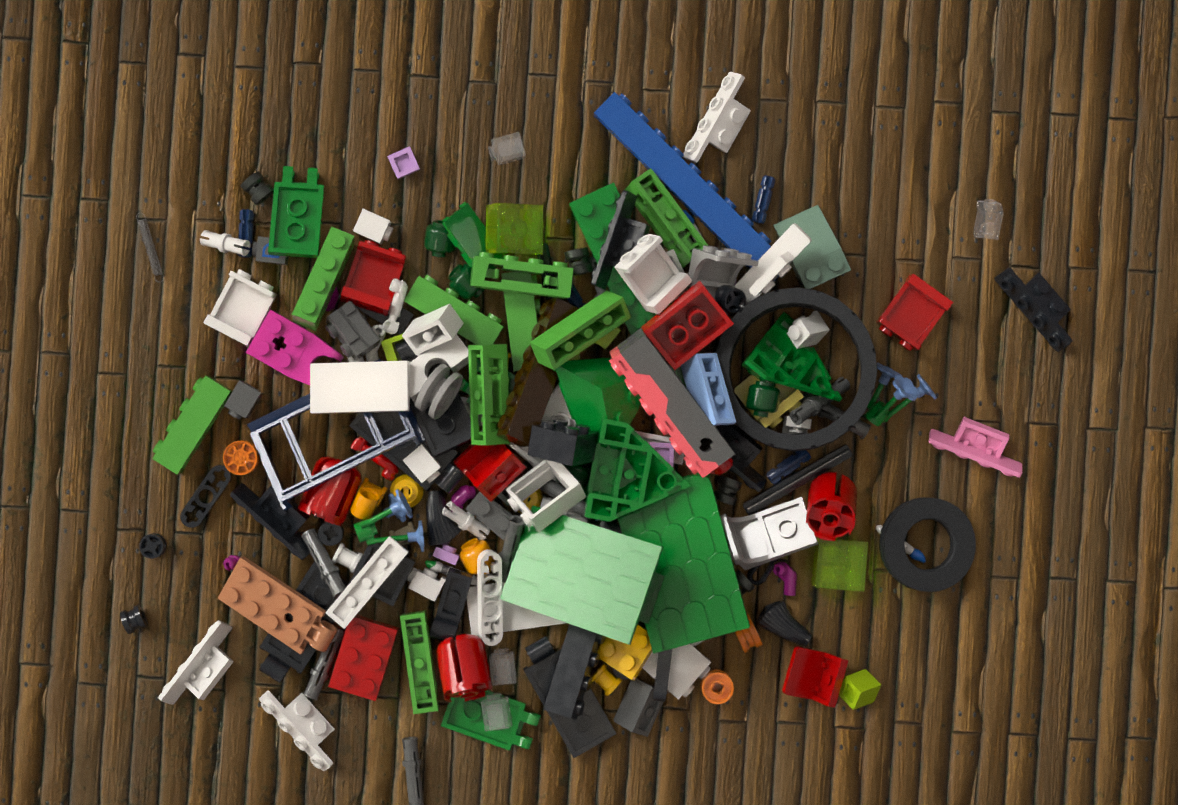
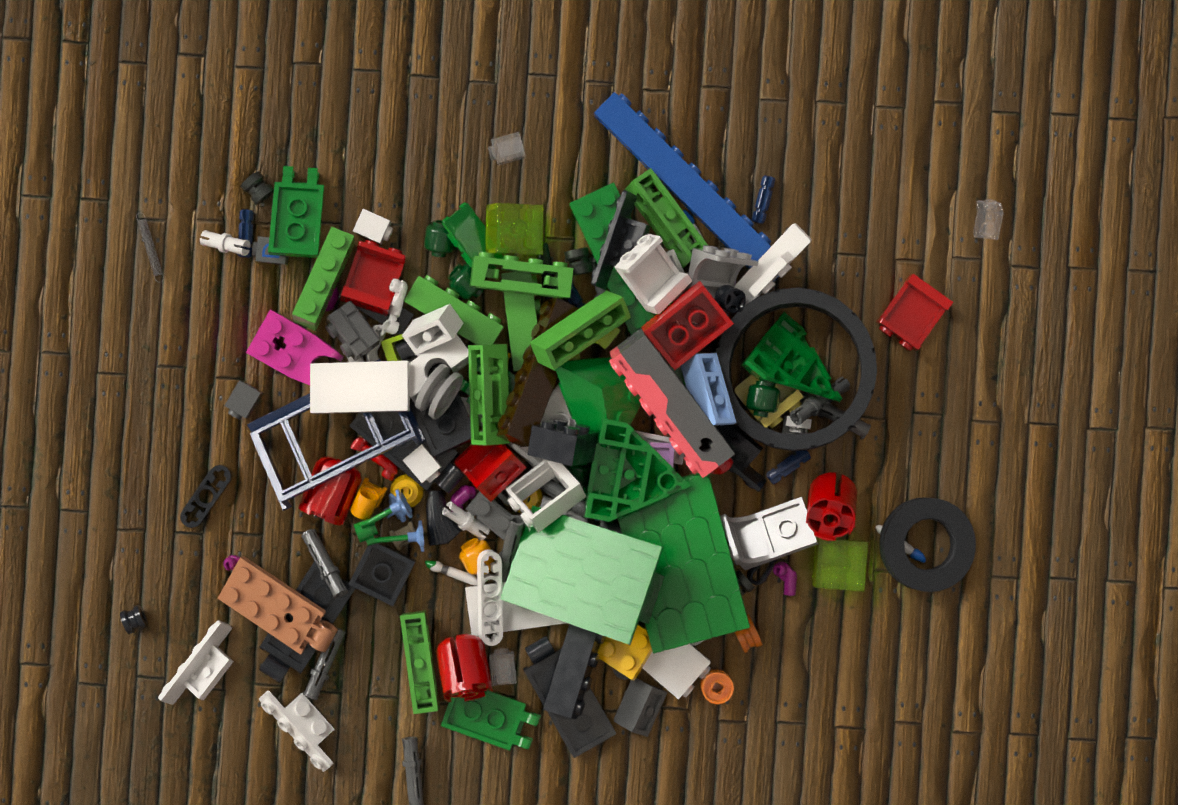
black wheel [139,533,167,559] -> none
bright green brick [152,375,233,475] -> none
white panel [203,269,277,346] -> none
orange wheel [223,440,260,475] -> none
black bracket [230,483,310,560] -> none
black wheel [318,522,344,546] -> none
white plate [326,536,409,629] -> none
red brick [328,615,399,701] -> none
white bush [332,543,363,573] -> none
lavender plate [387,146,420,179] -> none
white brick [407,568,446,602] -> none
black plate [429,568,473,641] -> none
lavender plate [433,544,460,565] -> none
clear brick [481,693,512,731] -> none
yellow bush [591,664,622,696] -> none
black beam [653,649,673,702] -> none
white bracket [683,72,751,163] -> none
pearl dark grey wheel [714,475,742,506] -> none
black axle [742,444,852,515] -> none
black piece [757,600,812,647] -> none
sand green slope [773,205,851,289] -> none
red bracket [782,646,849,708] -> none
white brick [787,311,830,349] -> none
lime panel [839,669,881,710] -> none
plant [865,363,937,427] -> none
bright pink bracket [929,417,1022,478] -> none
black bracket [994,267,1073,352] -> none

